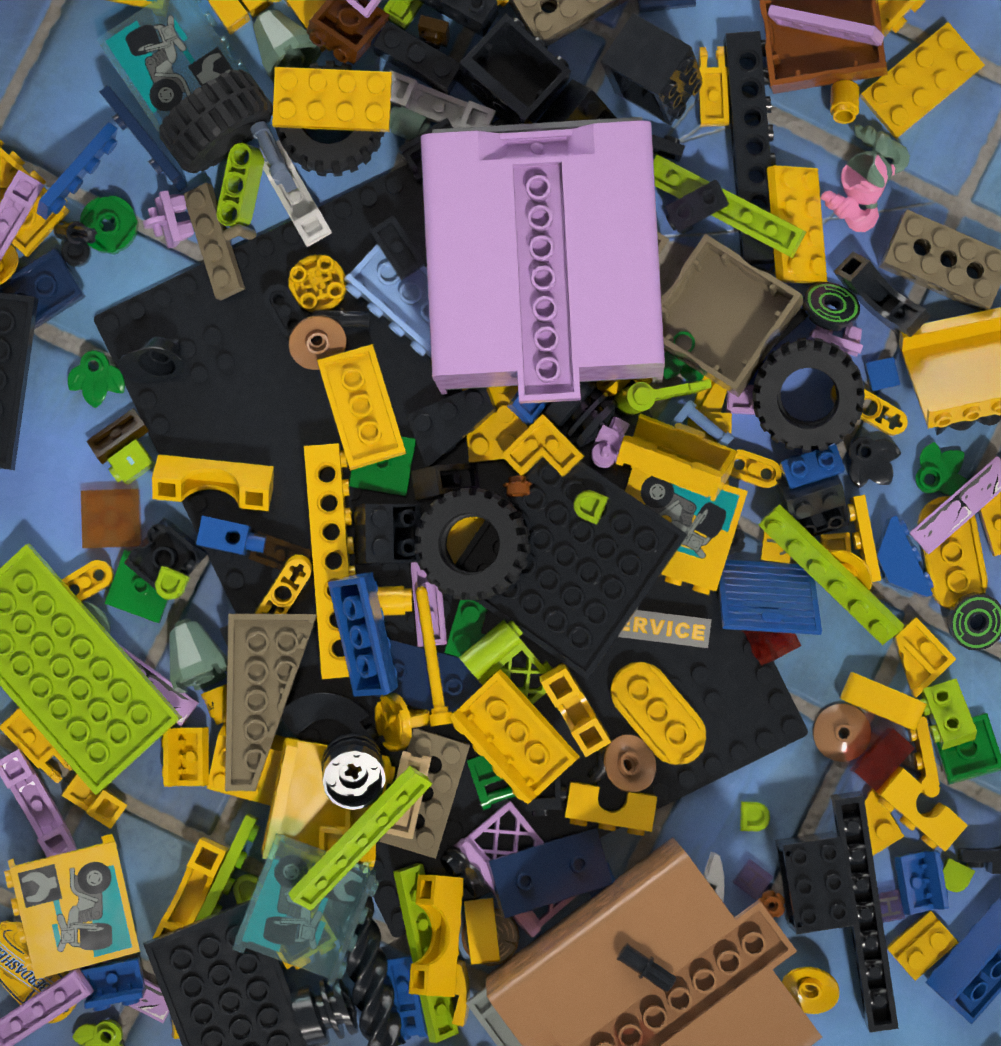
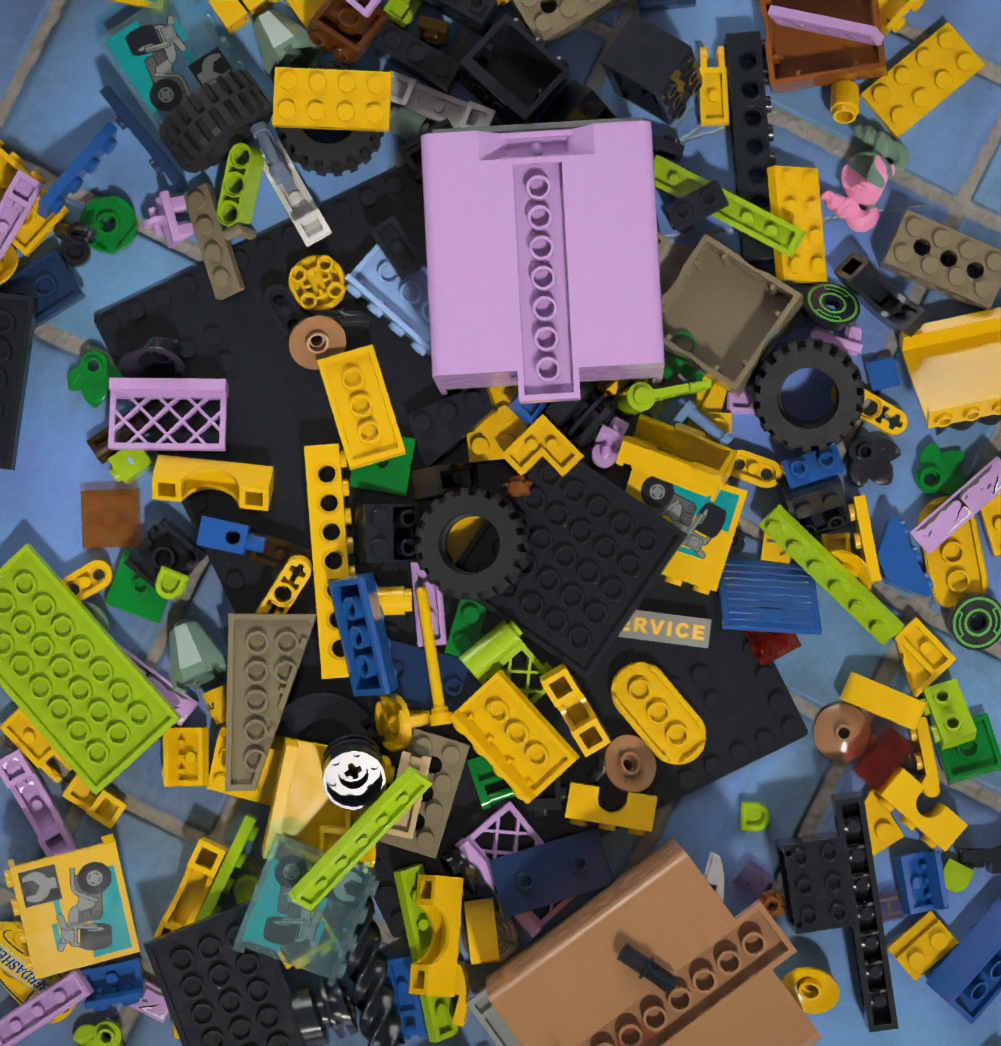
lime tile [574,490,609,525] -> none
none -> lavender fence [108,378,229,451]

